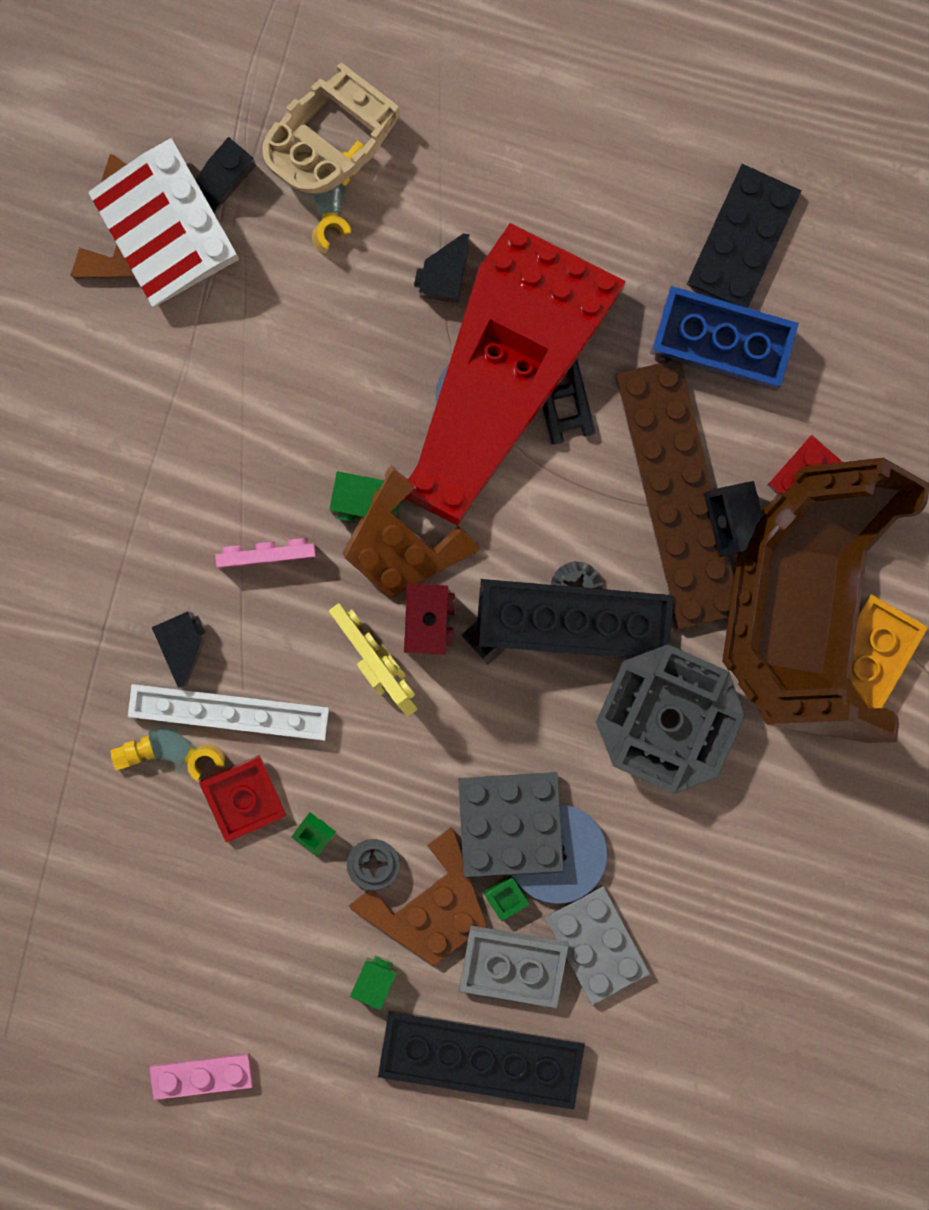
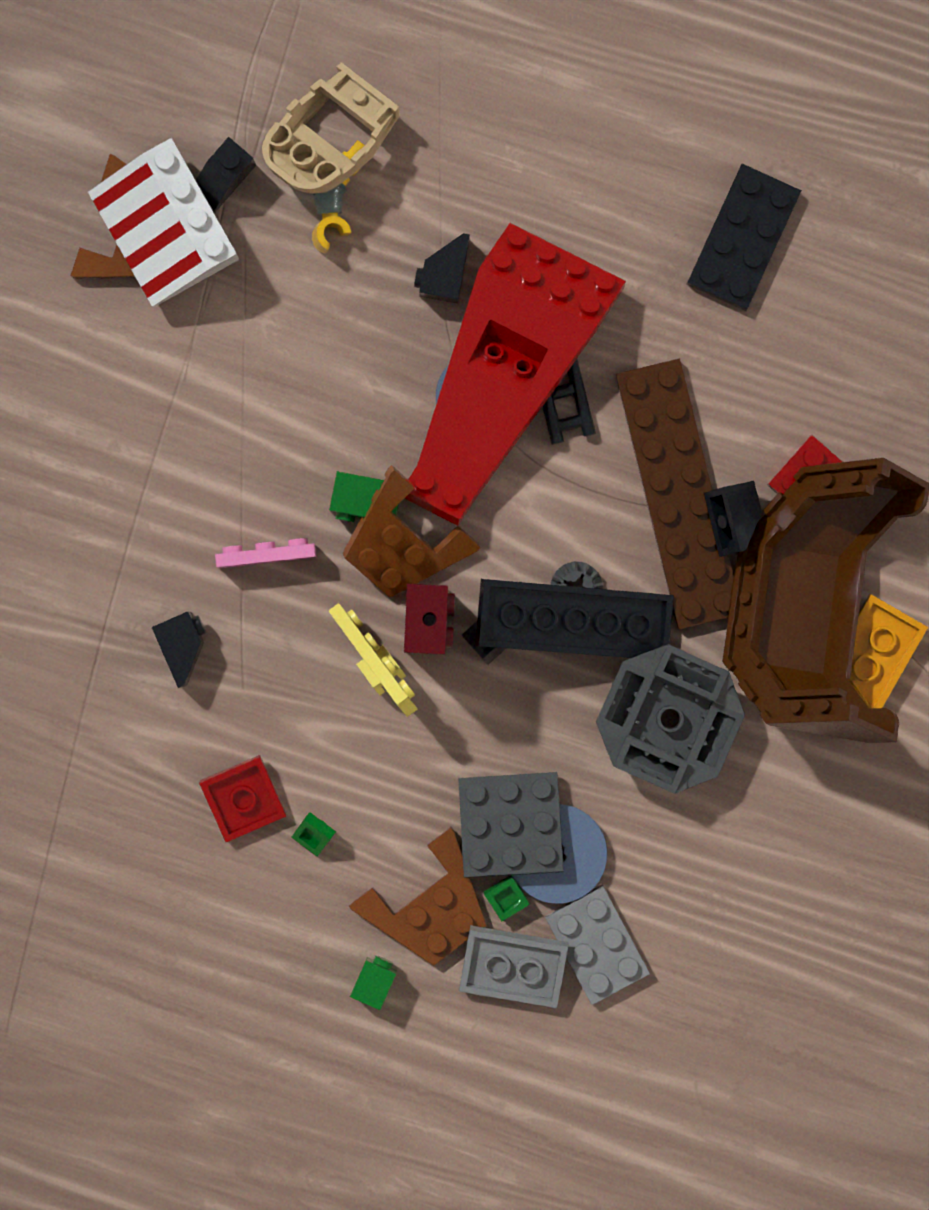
yellow piece [110,728,225,781] -> none
white plate [128,684,329,740] -> none
bright pink plate [149,1053,253,1100] -> none
dark grey gear [347,839,400,892] -> none
black plate [378,1010,585,1110] -> none
blue brick [650,286,799,391] -> none

